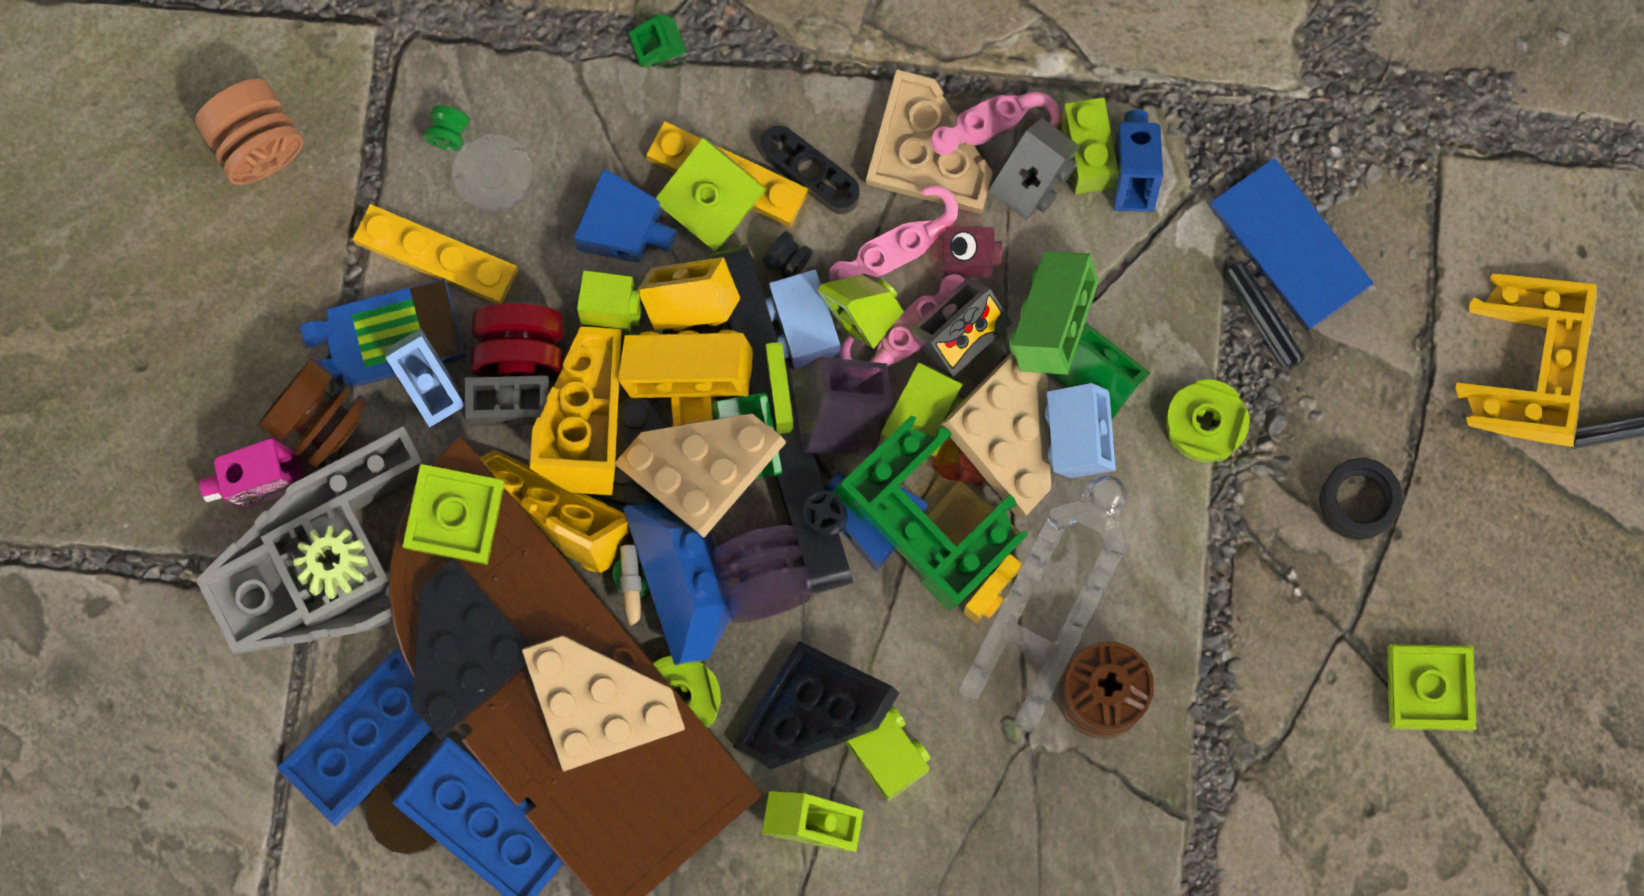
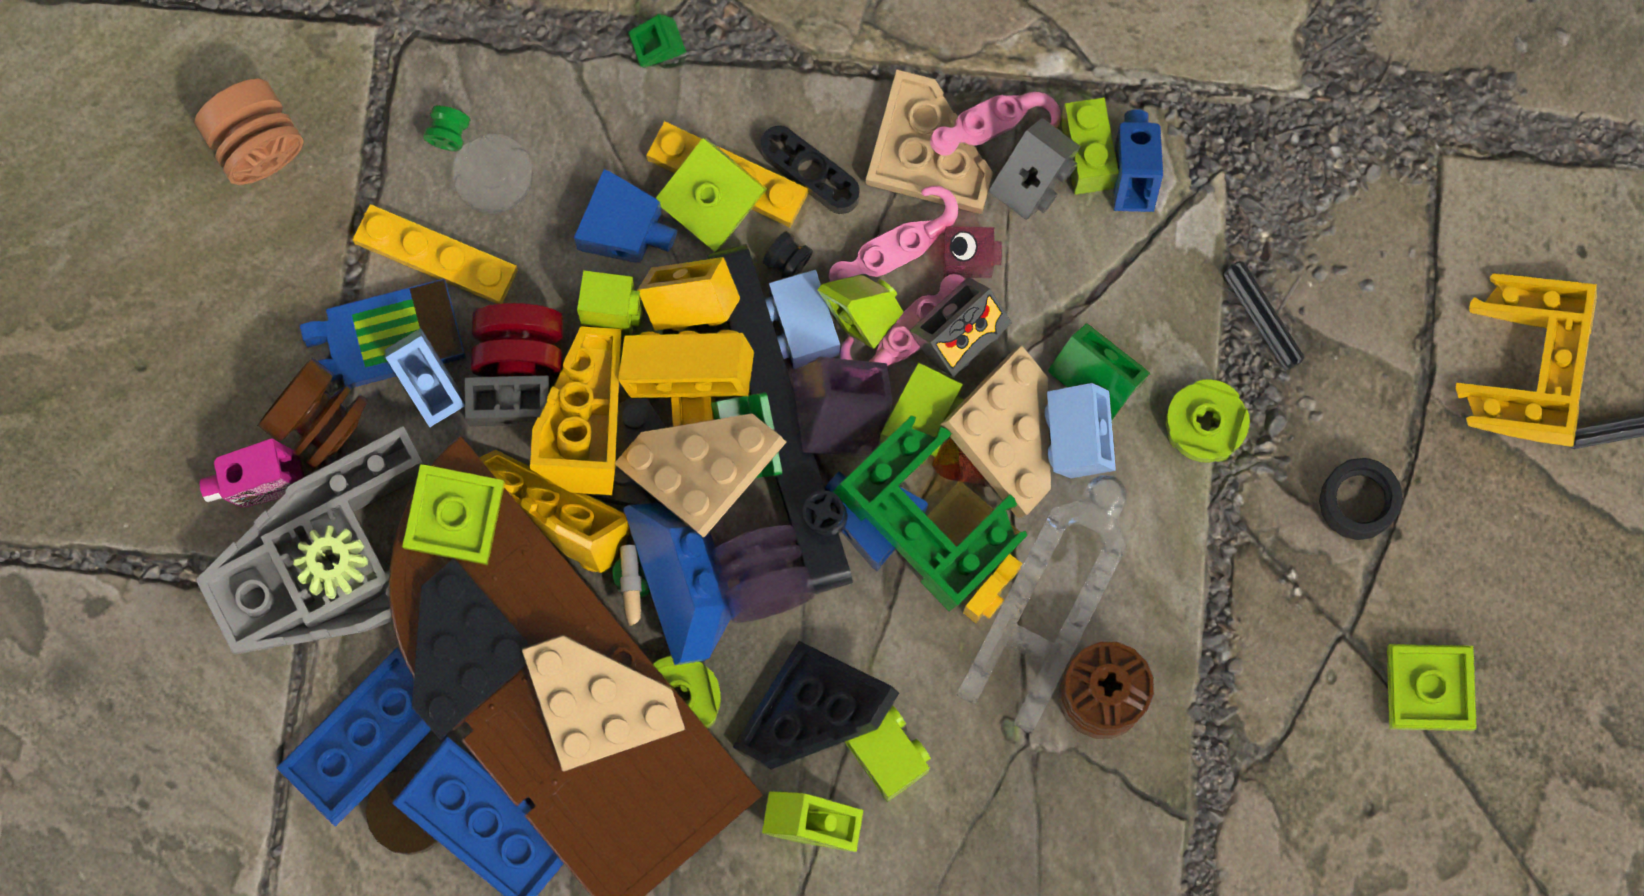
lime tile [766,342,793,434] -> none
bright green brick [1010,251,1099,375] -> none
blue tile [1209,158,1374,332] -> none

